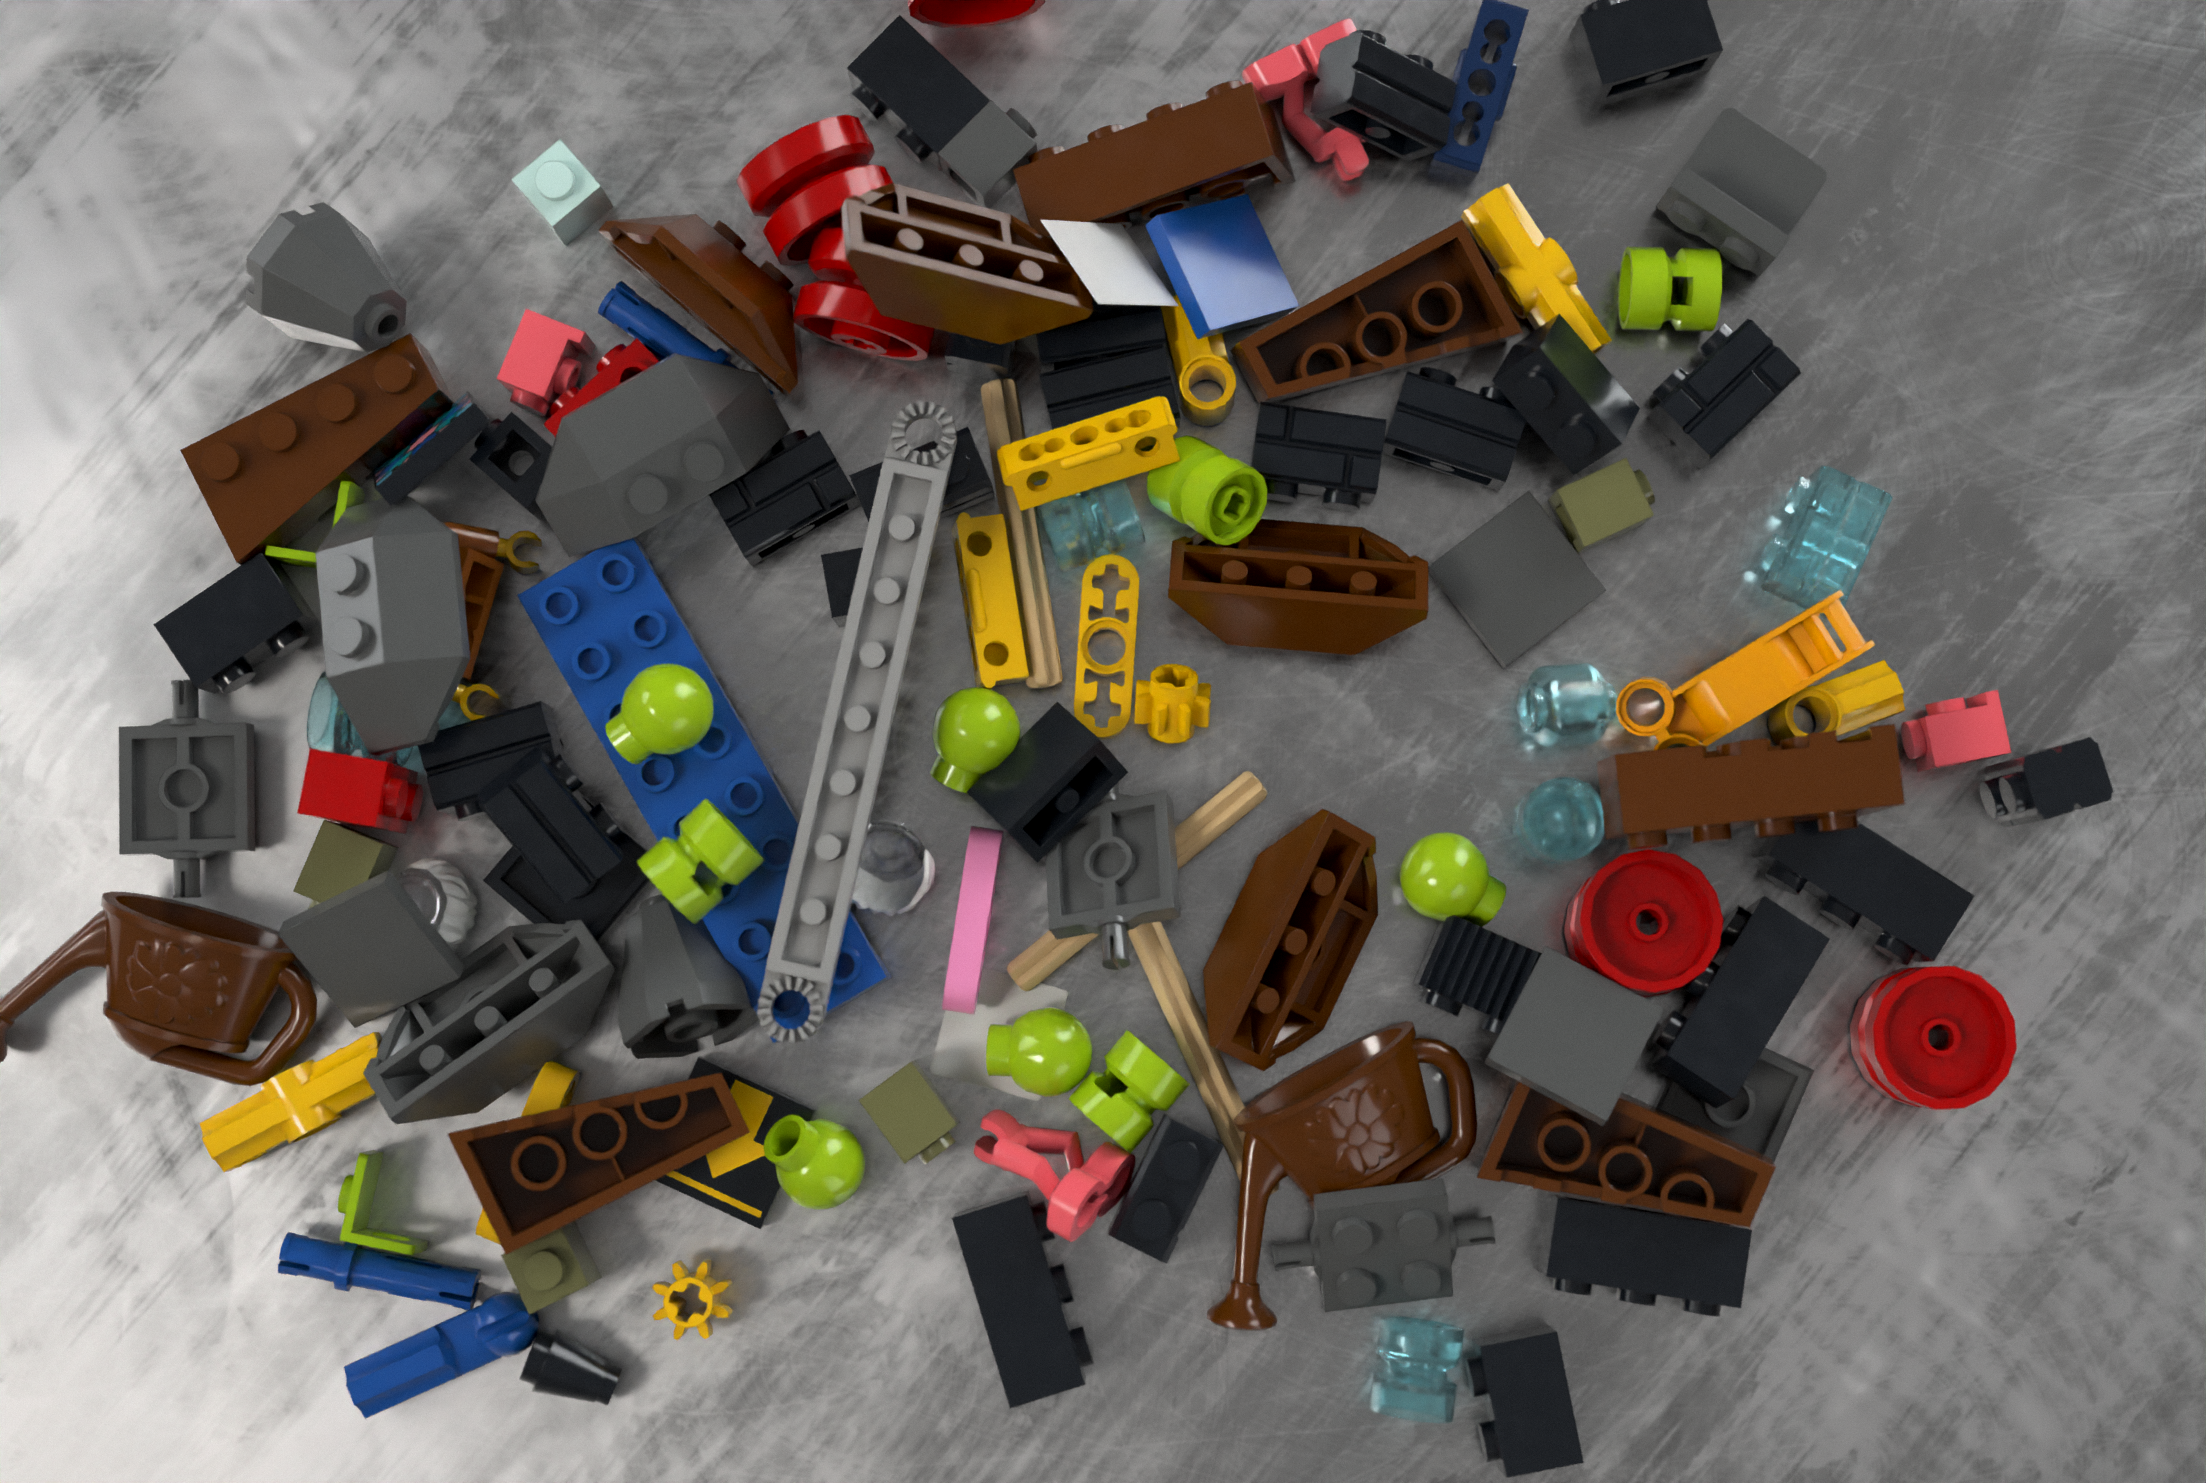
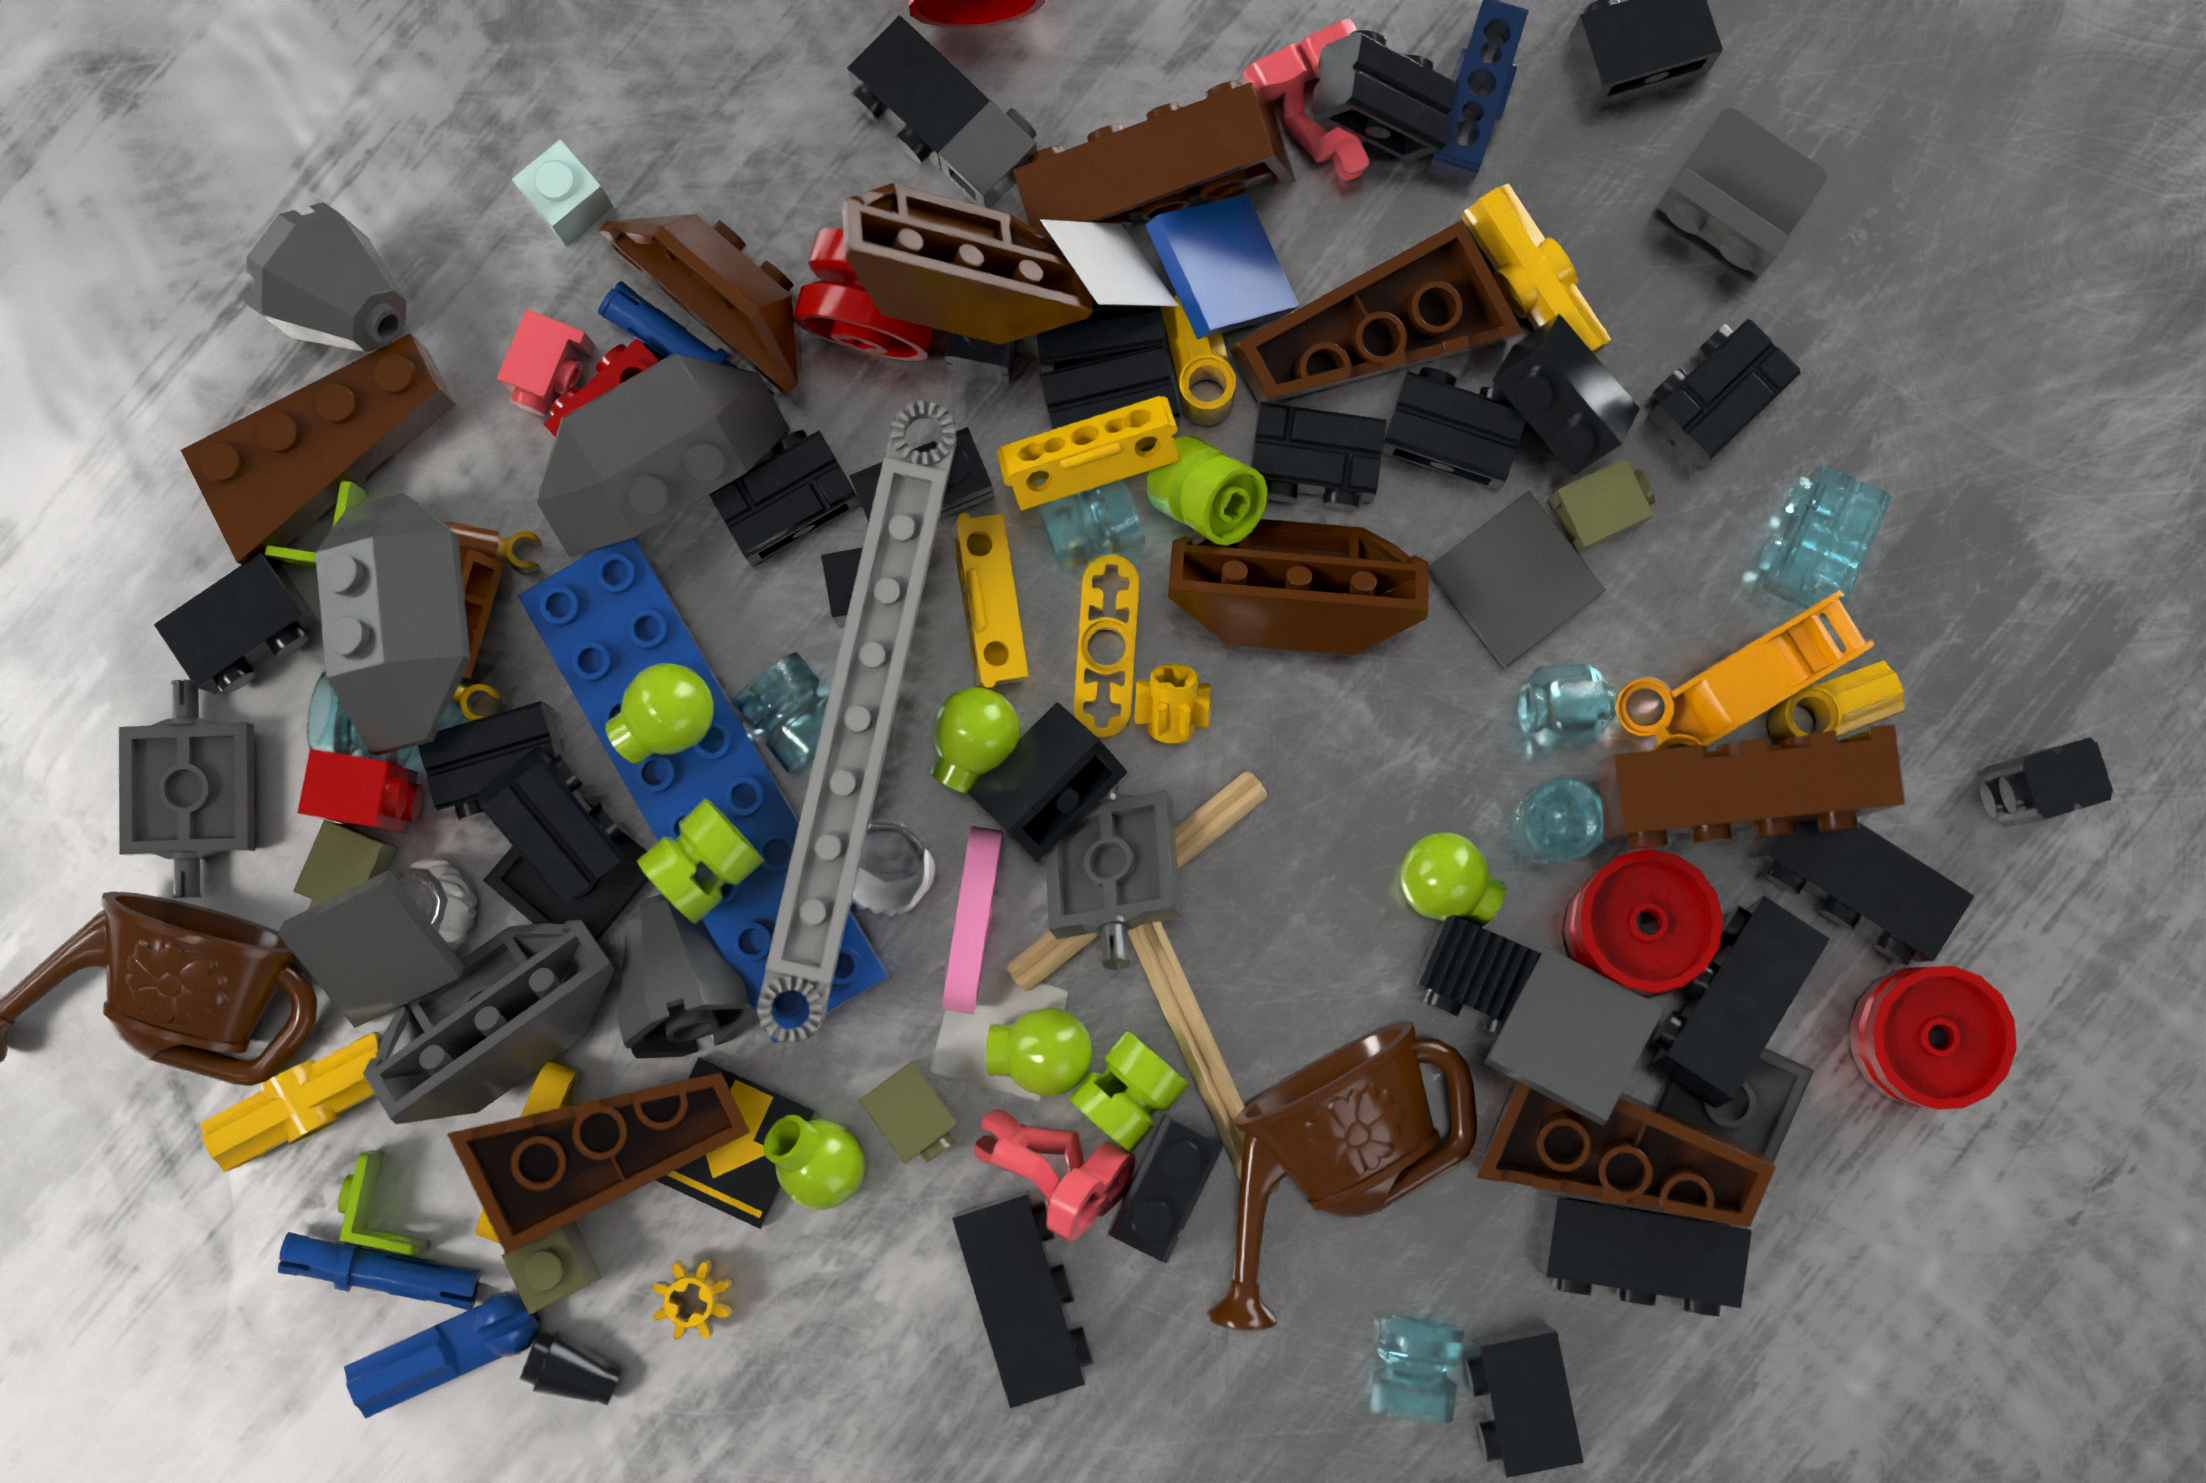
black tile [372,391,490,505] -> none
black brick [469,411,552,519] -> none
red wheel [736,114,893,266] -> none
tan axle [981,379,1063,689] -> none
reddish brown wedge [1203,809,1378,1072] -> none
dark grey plate [1271,1178,1495,1312] -> none
lime wheel [1618,247,1722,332] -> none
coral brick [1901,690,2011,772] -> none
none -> clear light blue wheel [732,652,829,773]

